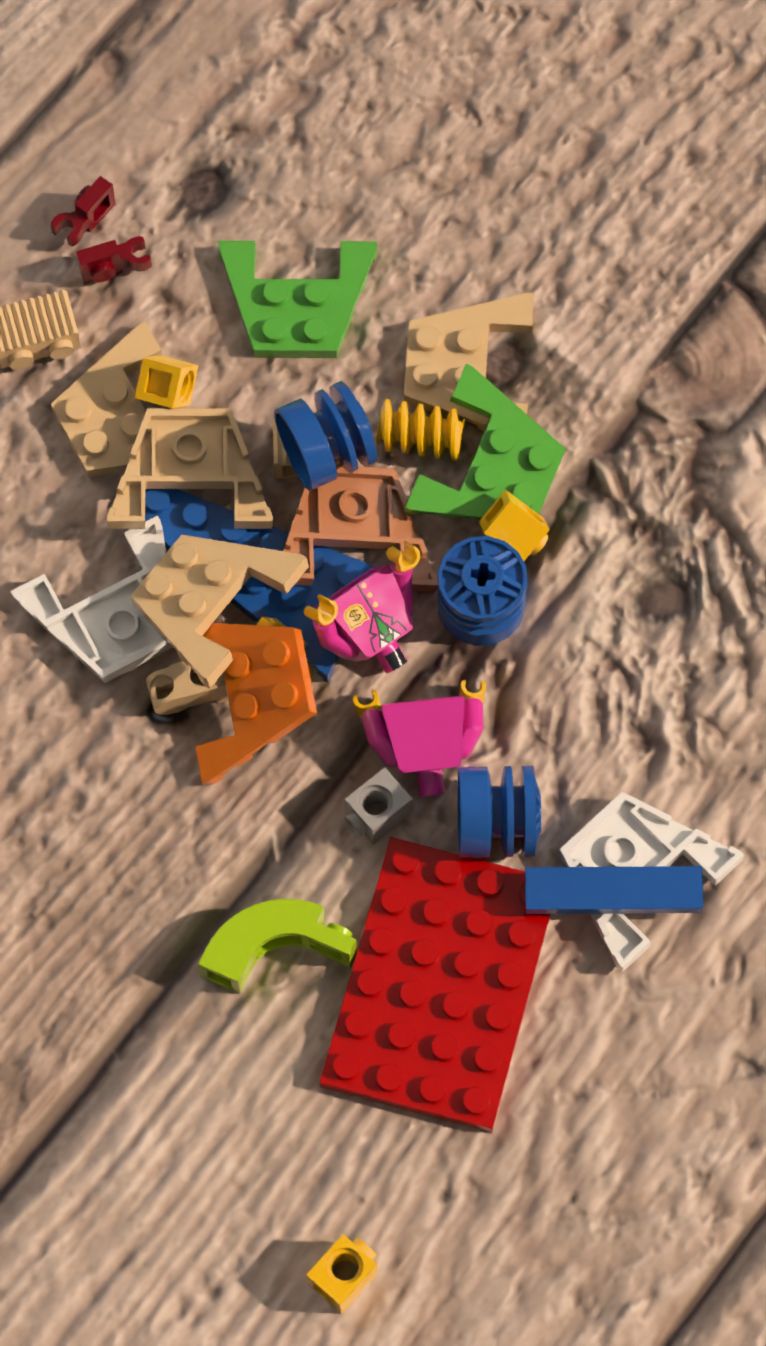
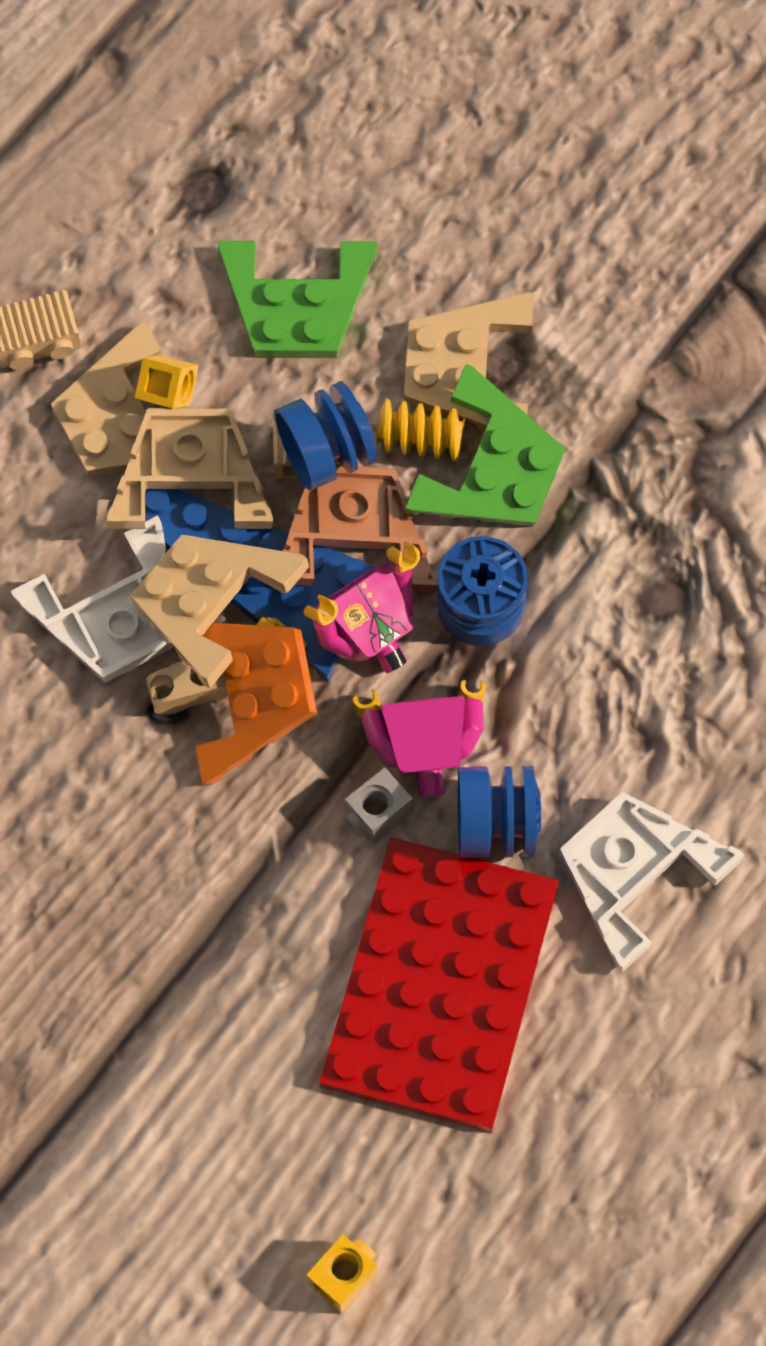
dark red plate [50,176,116,247] -> none
dark red plate [76,236,152,284] -> none
lime arch [198,899,357,994] -> none
yellow brick [479,489,550,561] -> none
blue tile [525,866,703,914] -> none

